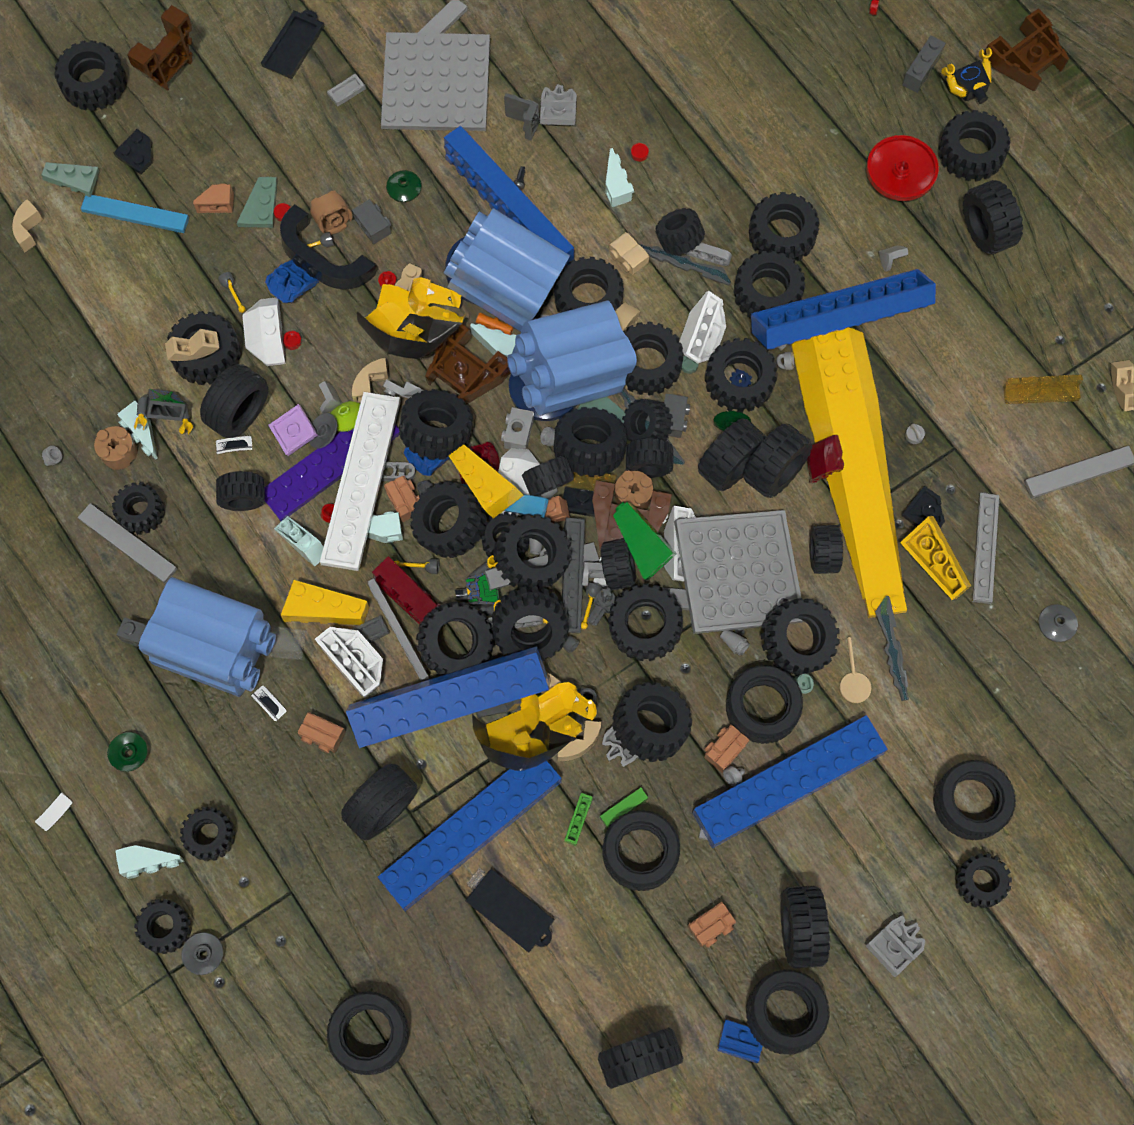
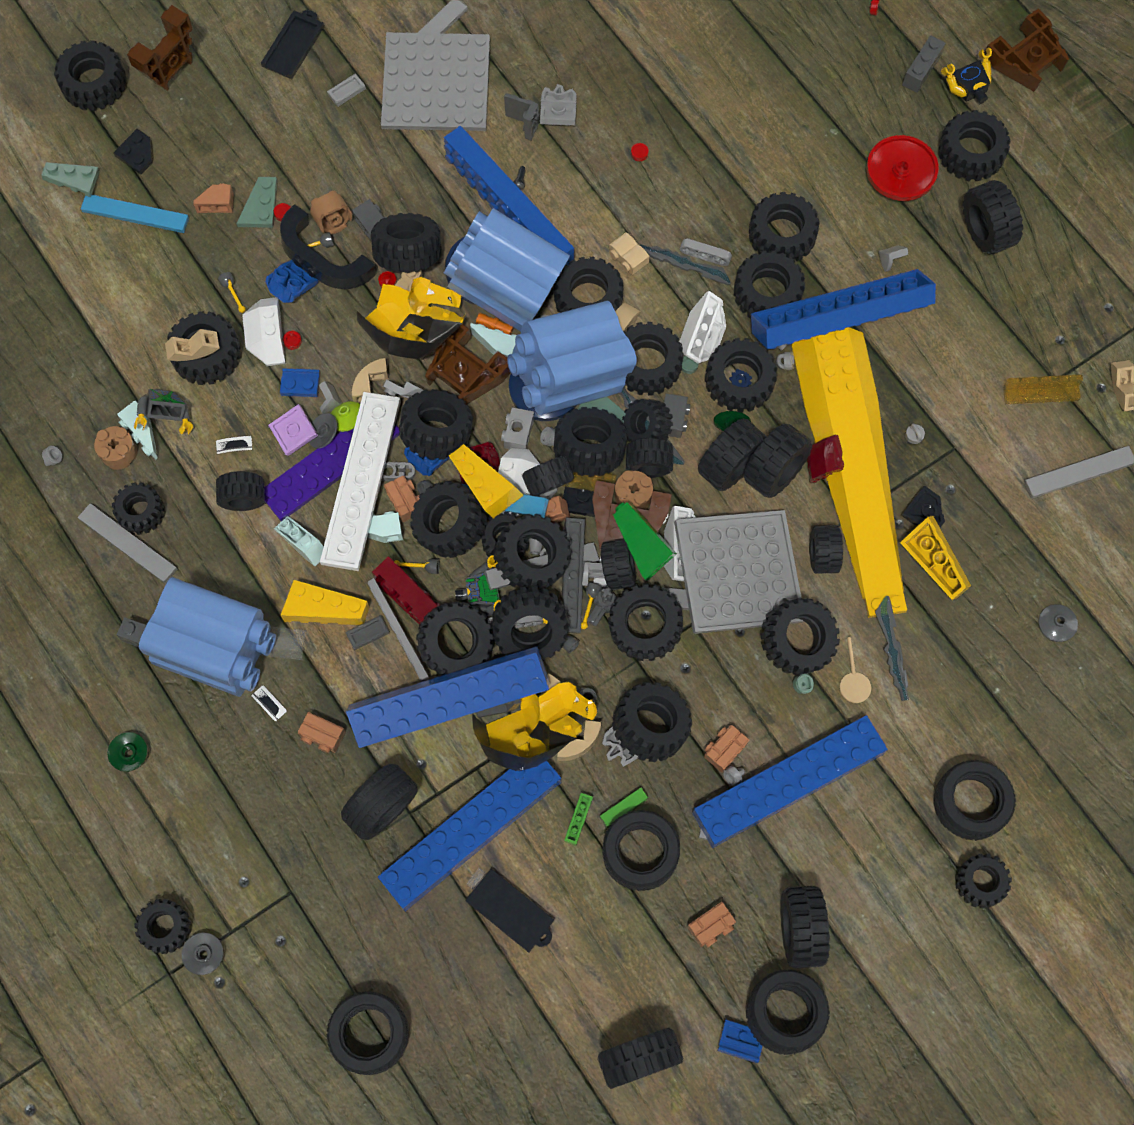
tan brick [12,199,43,252] -> none
white sticker [35,793,72,831] -> none
light aqua slope [115,845,184,879] -> none
black tyre [180,807,235,861] -> none
black tyre [200,364,269,438] -> none
white wedge [315,627,383,698] -> none
red tile [320,504,334,523] -> none
dark green dish [386,170,422,202] -> none
light aqua slope [605,148,634,207] -> none
black tyre [655,208,705,255] -> none
light grey cone [720,630,750,656] -> none
black tyre [726,665,803,744] -> none
light grey plate [866,915,925,977] -> none
light grey tile [972,493,999,604] -> none
none -> blue plate [280,368,320,397]
none -> black tyre [371,213,441,273]

